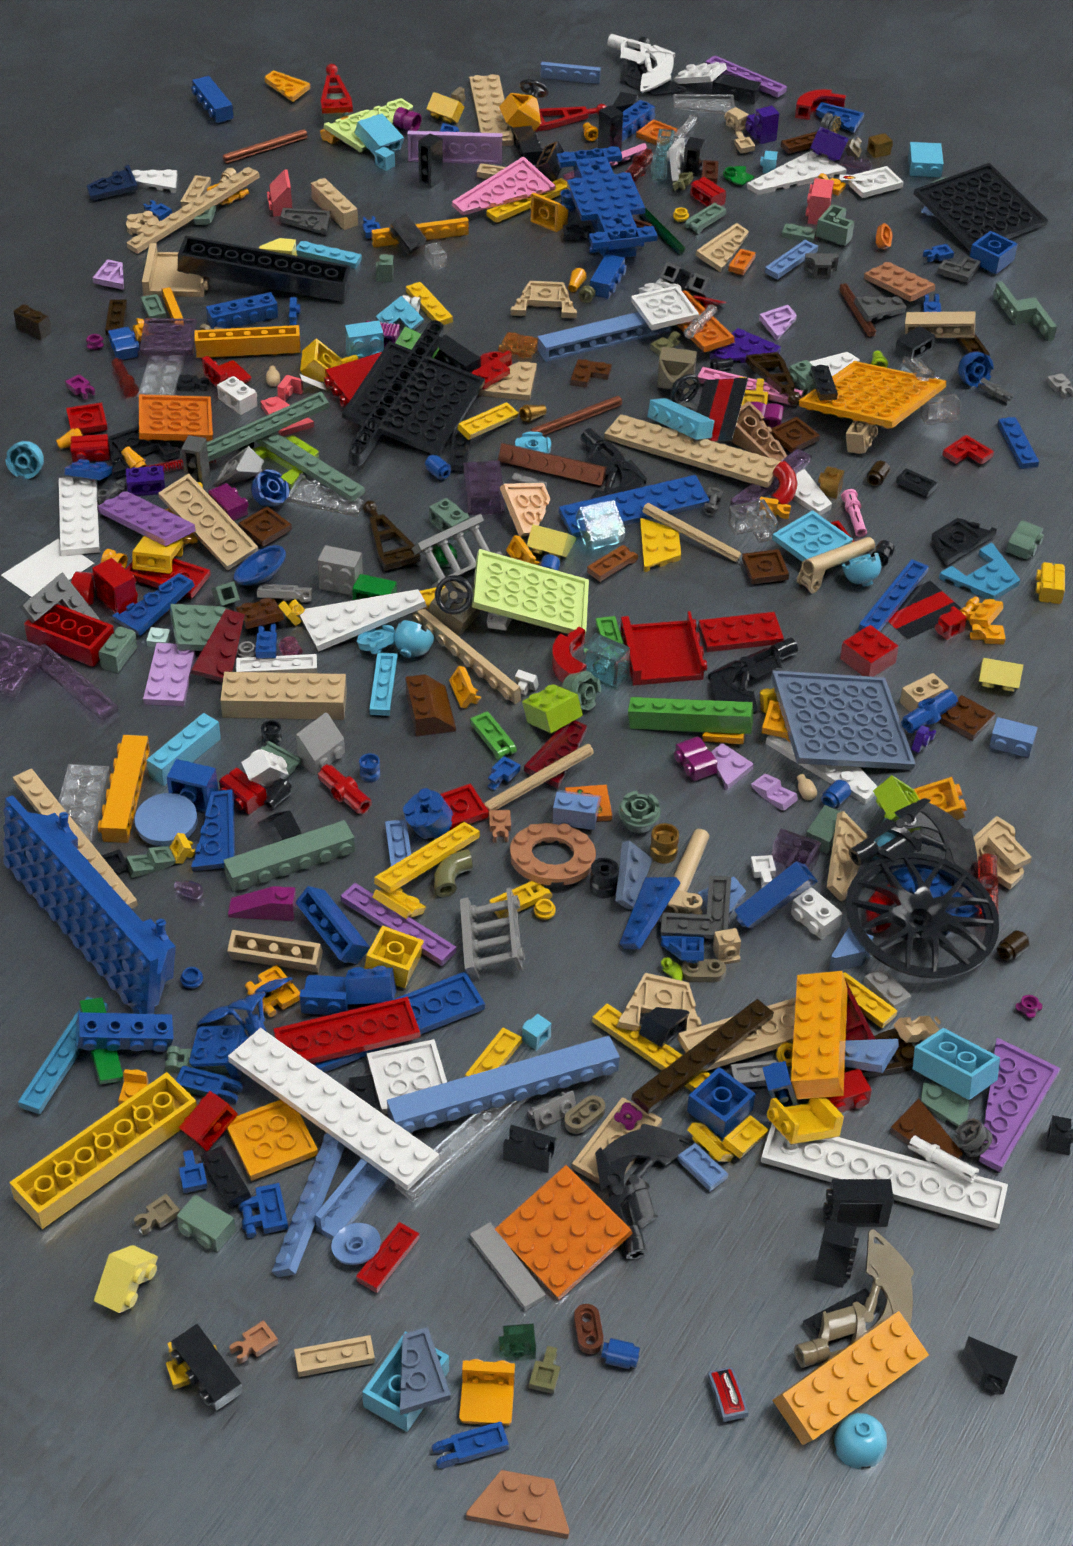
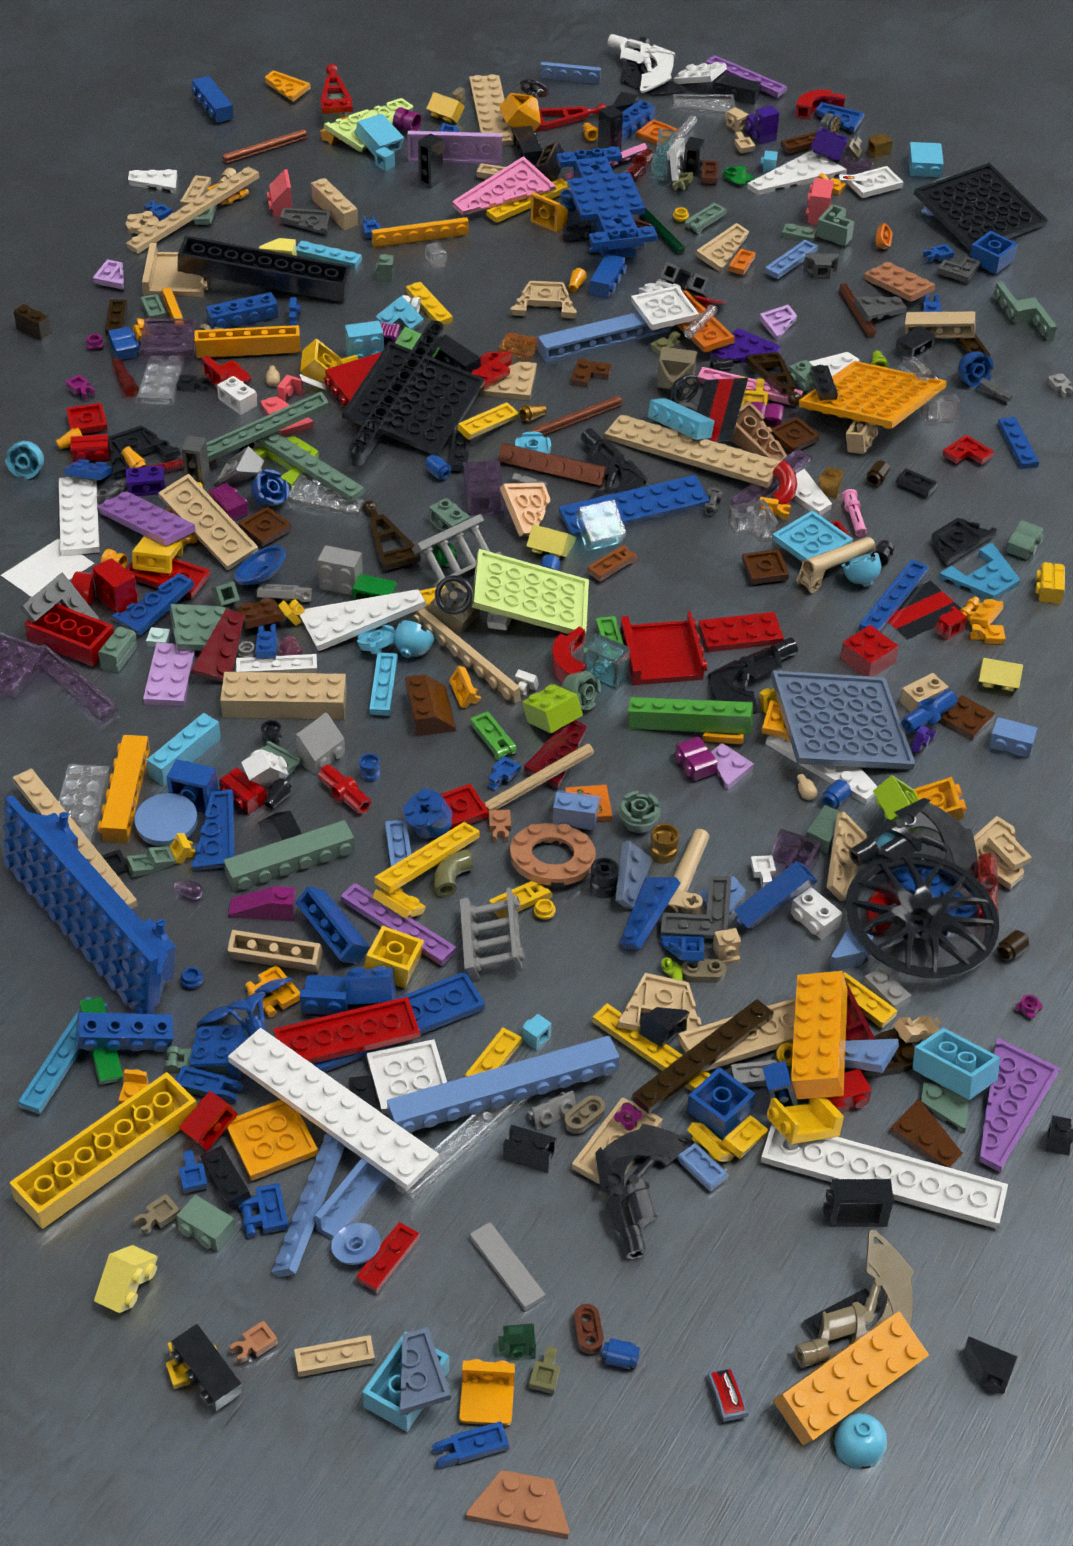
dark blue wing [87,164,138,201] -> none
orange plate [139,394,213,442] -> none
black brick [389,213,426,255] -> none
orange plate [495,1165,633,1301] -> none
light orange plate [506,535,540,565] -> none
olive bush [578,286,595,303] -> none
yellow wing [640,518,681,572] -> none
tan axle [642,503,741,562] -> none
red brick [690,177,726,207] -> none
lavender slope [751,774,798,811] -> none
black brick [814,1220,859,1288] -> none
white pin [908,1135,979,1183] -> none
dark grey wheel [954,1118,993,1157] -> none

